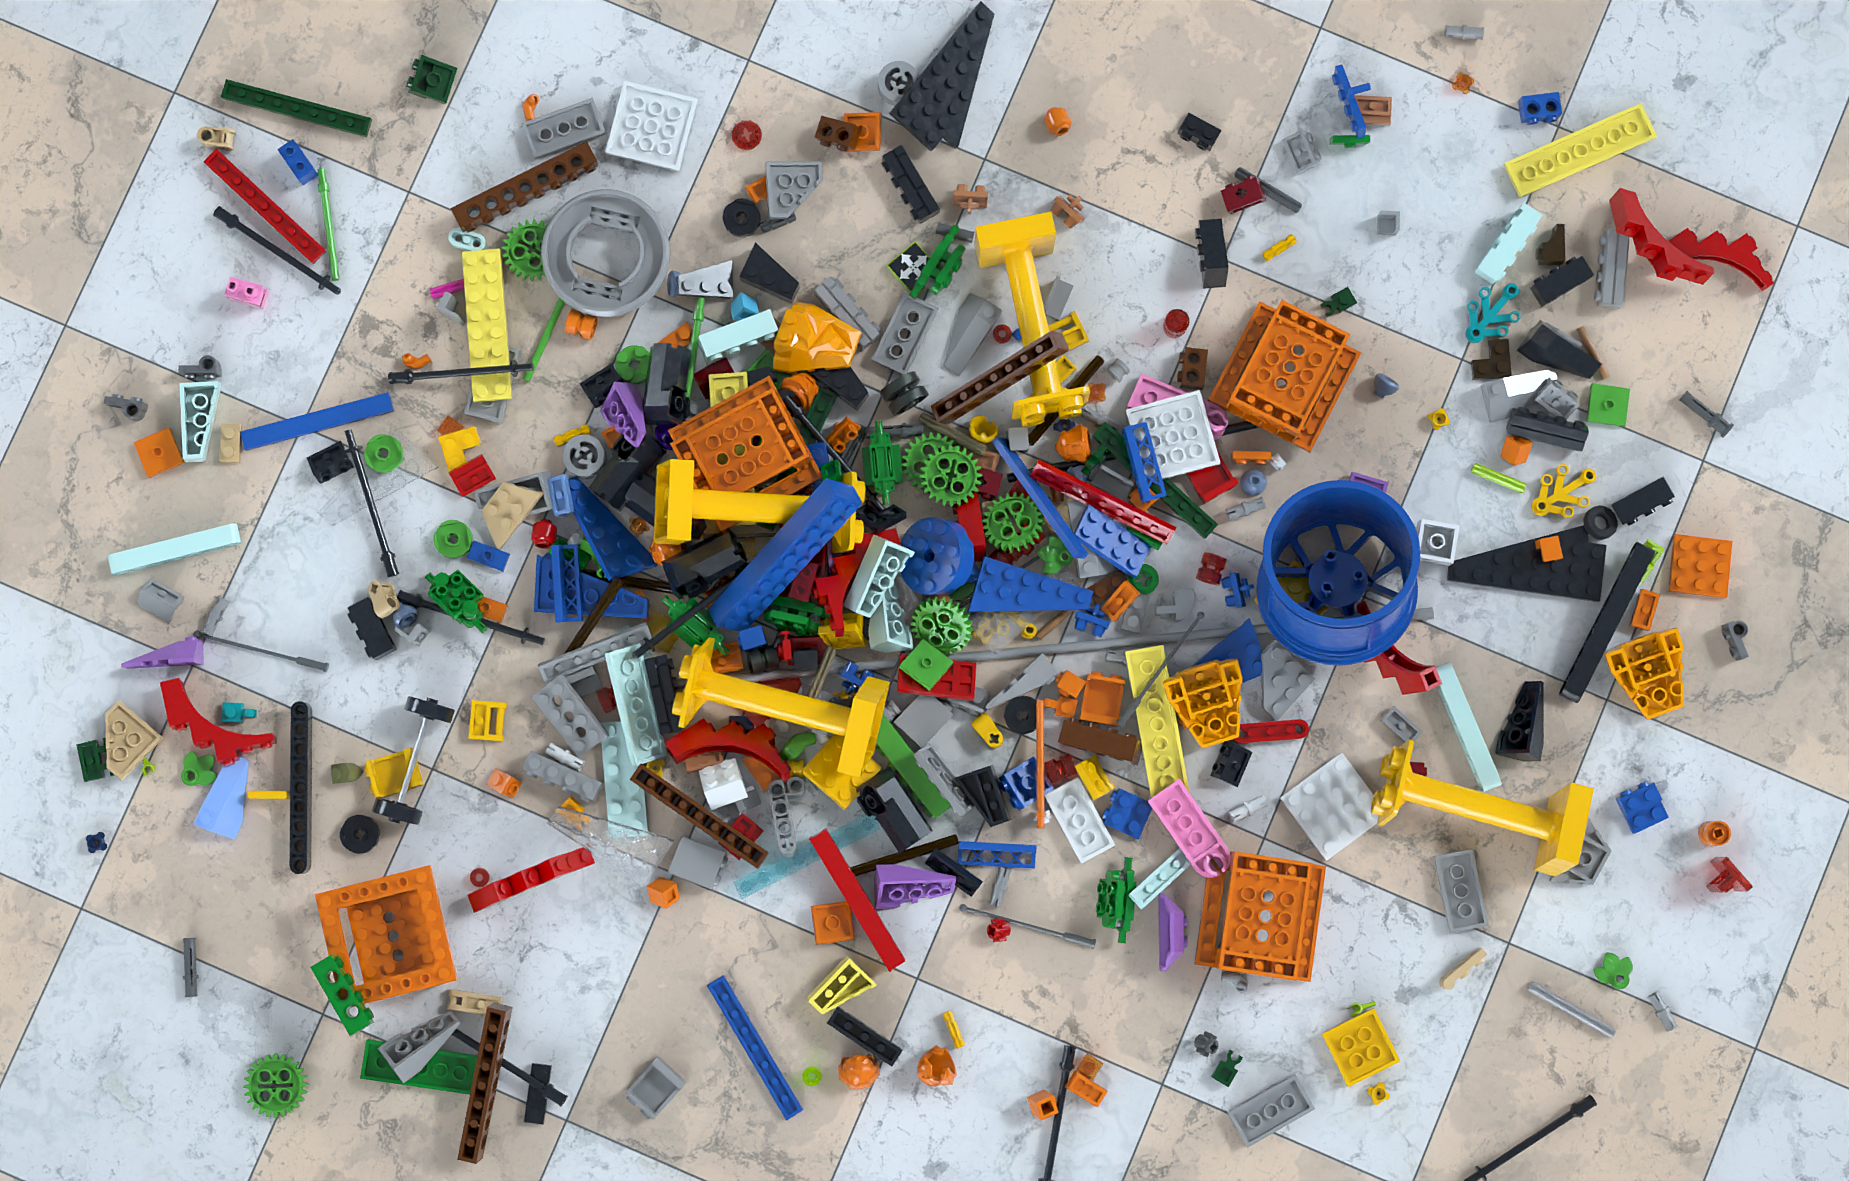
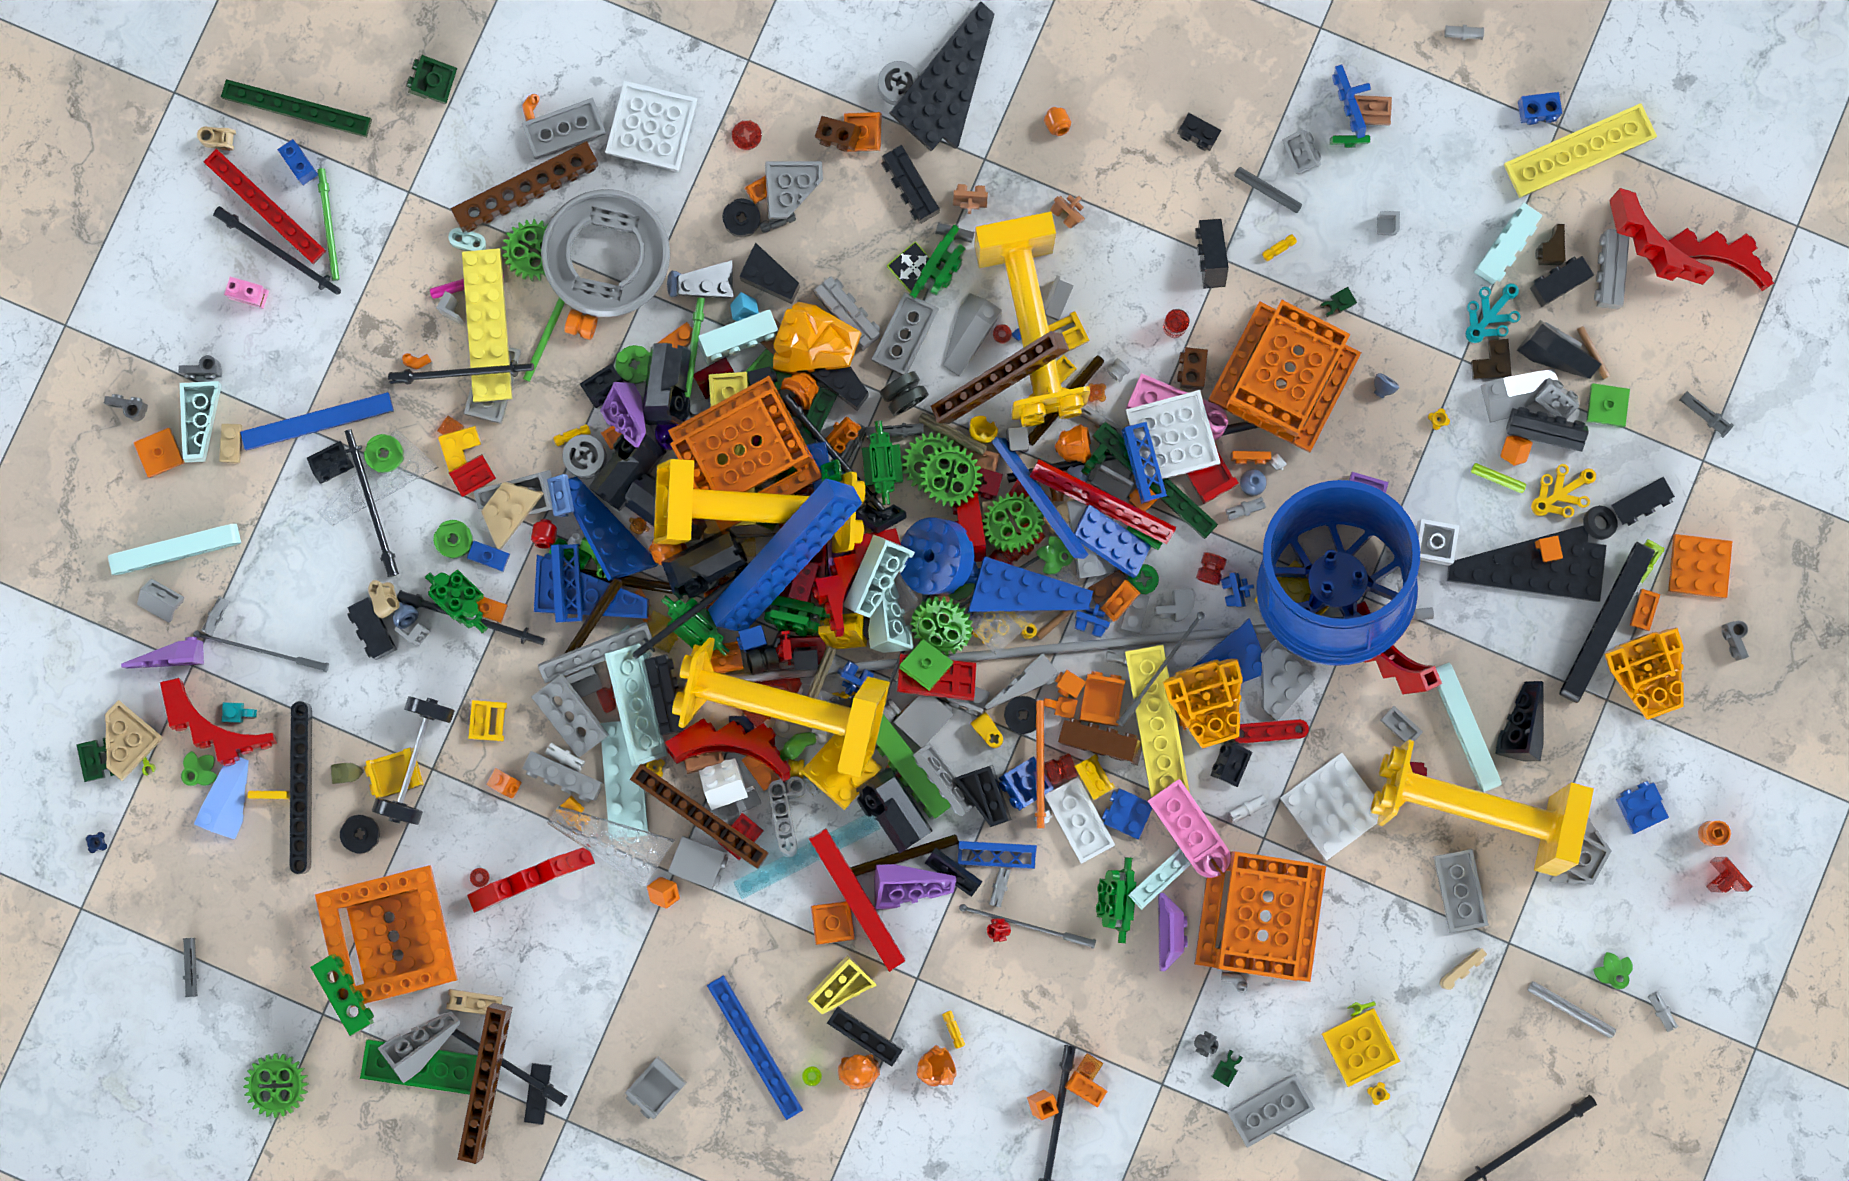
dark blue plate [1053,419,1076,433] -> none
dark red brick [1221,176,1266,214] -> none
clear orange plate [1452,73,1474,94] -> none

